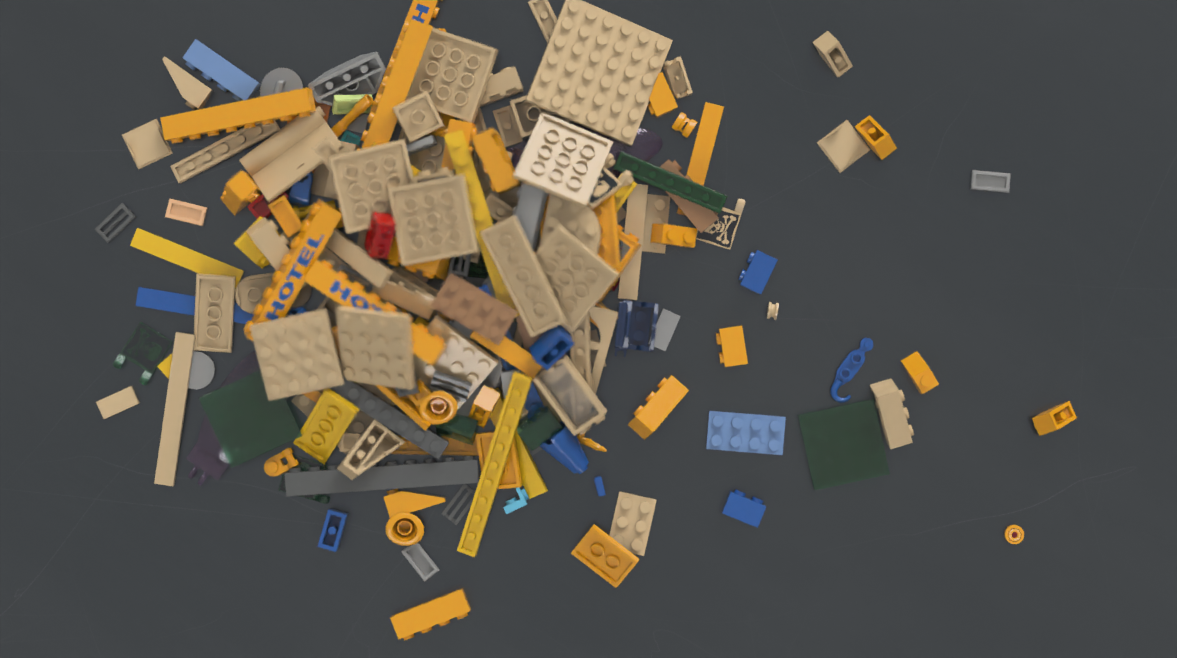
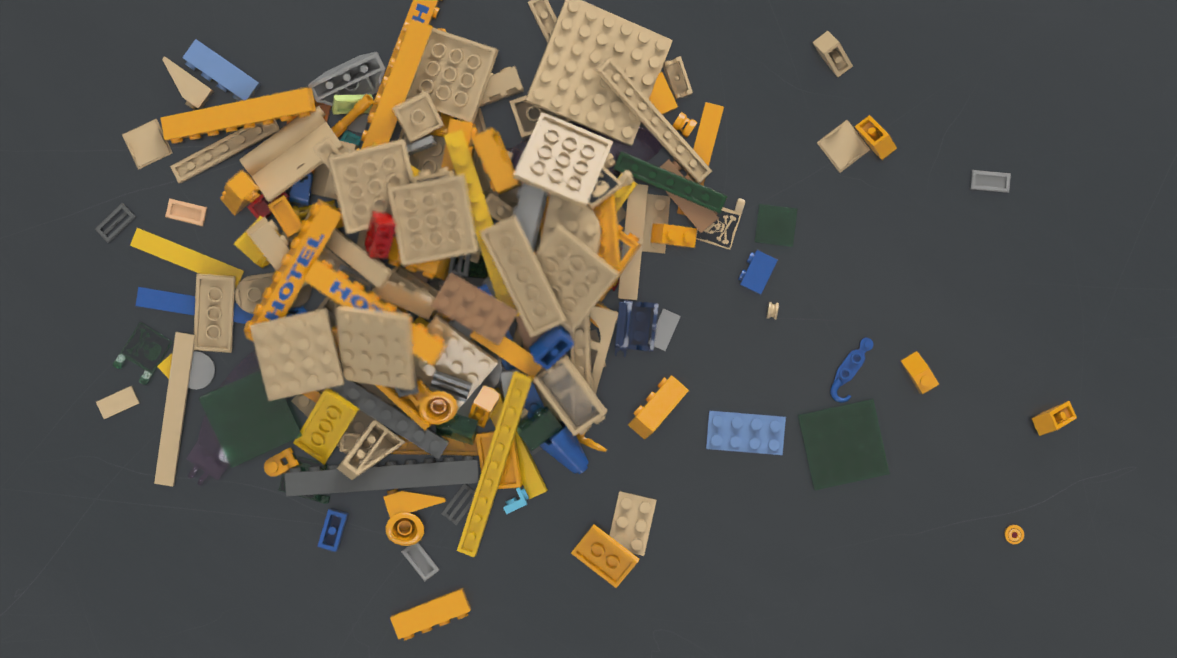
light grey shield [260,68,303,97] -> none
tan plate [493,105,523,148] -> none
blue tile [594,475,606,497] -> none
light orange brick [716,326,748,367] -> none
blue brick [721,489,766,528] -> none
tan wedge [870,378,914,449] -> none
none -> tan tile [595,57,712,184]
none -> clear green plate [755,204,798,247]

